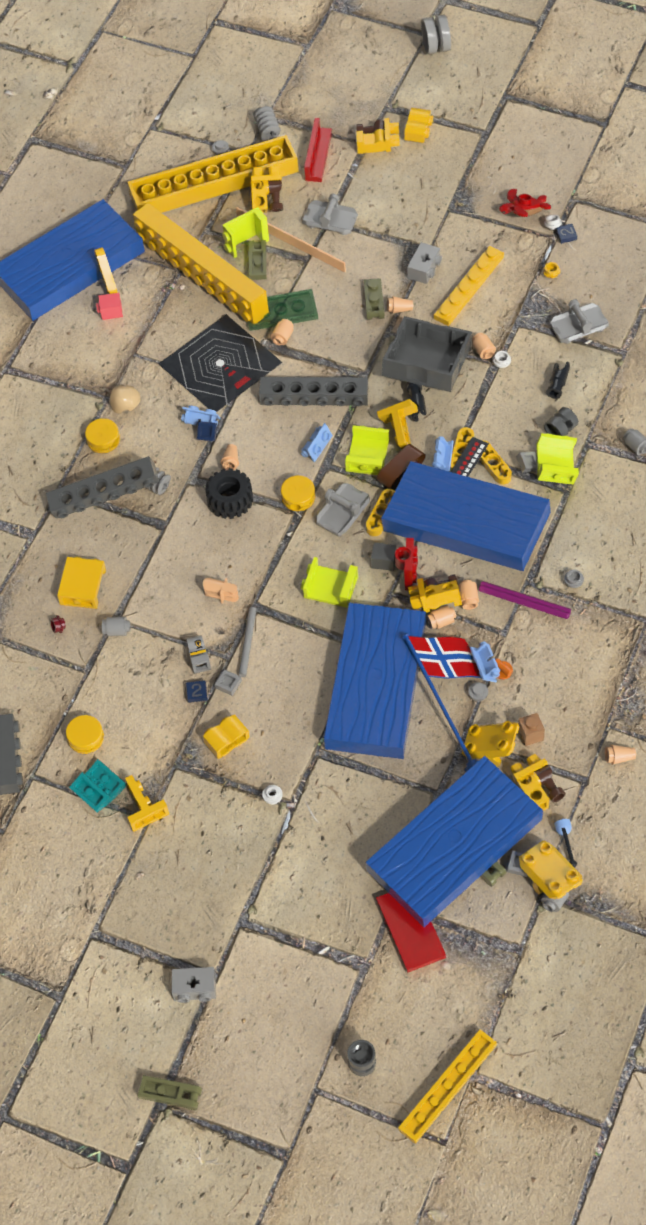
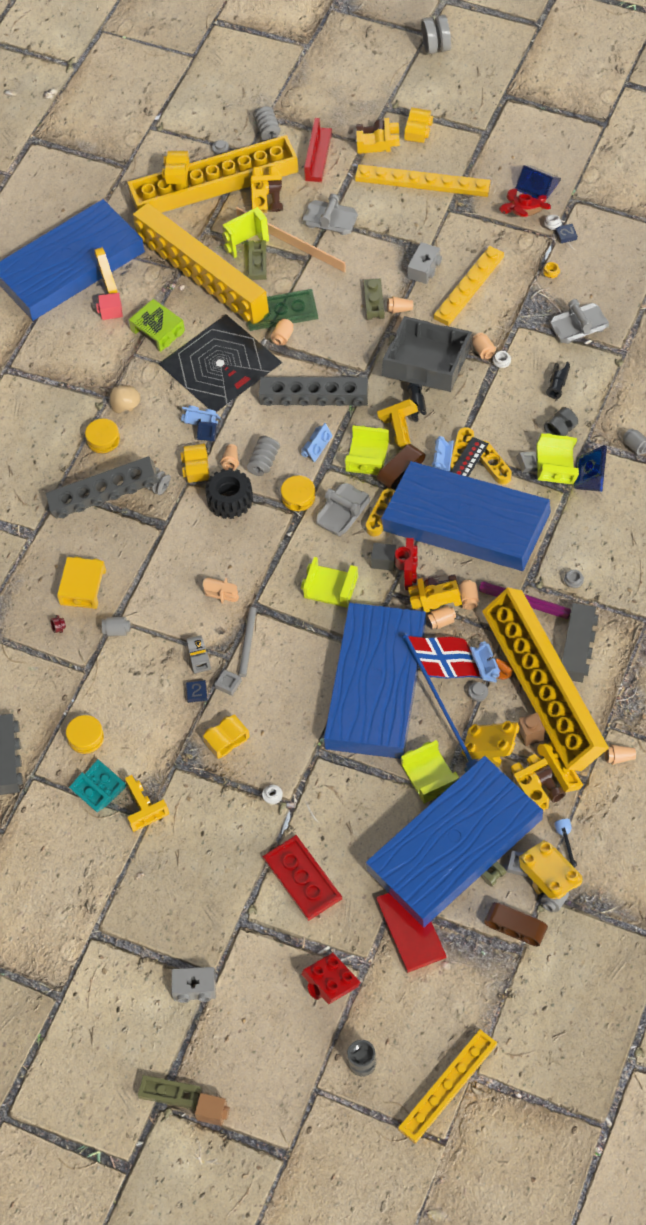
none -> lime panel [129,299,185,352]
none -> yellow brick [162,151,189,184]
none -> yellow brick [181,443,210,483]
none -> medium nougat brick [195,1093,230,1126]
none -> light grey piece [247,436,280,476]
none -> red tile [262,835,342,921]
none -> red plate [301,953,361,1004]
none -> yellow plate [355,164,491,197]
none -> neon yellow panel [401,740,459,804]
none -> yellow brick [482,587,609,771]
none -> reddish brown beam [484,902,548,947]
none -> clear blue slope [515,165,561,200]
none -> yellow plate [537,742,583,793]
none -> dark grey brick [562,603,599,683]
none -> clear blue slope [574,445,607,492]

